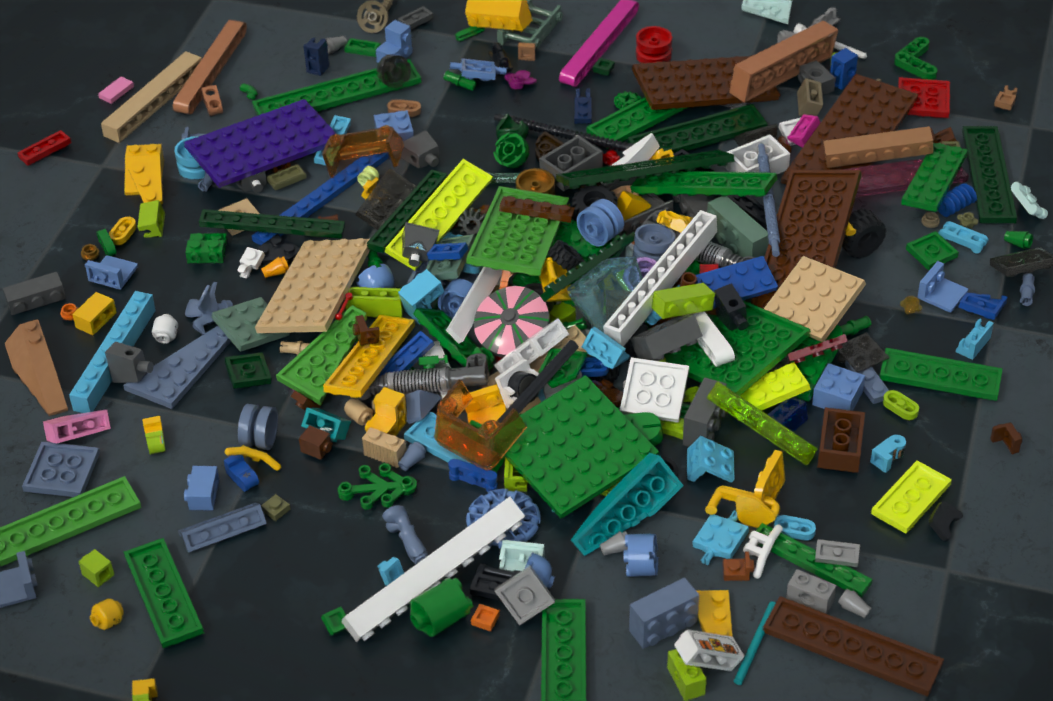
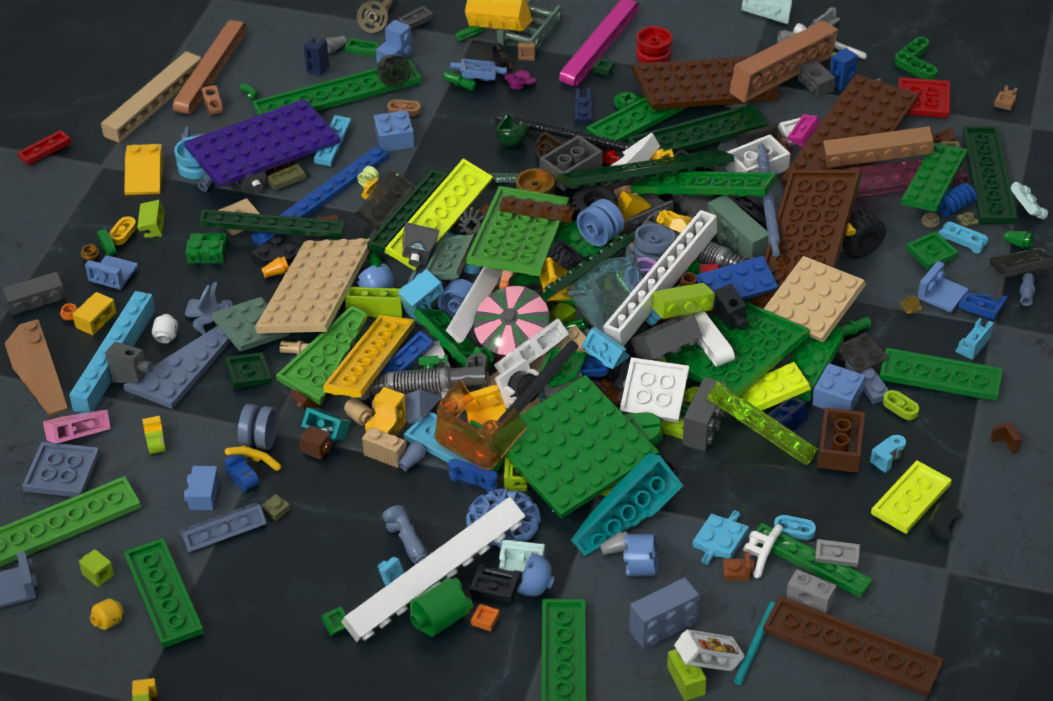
bright pink tile [98,77,134,104] -> none
yellow wing [127,152,163,204] -> none
white plate [237,247,265,279] -> none
clear orange windscreen [322,125,404,178] -> none
red hinge [335,293,353,320] -> none
green plant [338,463,417,509] -> none
reddish brown bracket [352,315,380,346] -> none
dark grey torso [399,130,439,168] -> none
blue plate [427,242,469,261] -> none
green cylinder [494,133,529,169] -> none
light grey plate [495,565,555,625] -> none
medium azure bracket [687,436,735,483] -> none
yellow wing [696,590,732,637] -> none
yellow plate [705,450,785,528] -> none
dark red wing [787,334,848,364] -> none
dark tan brick [797,78,823,116] -> none
light grey cone [838,589,872,619] -> none

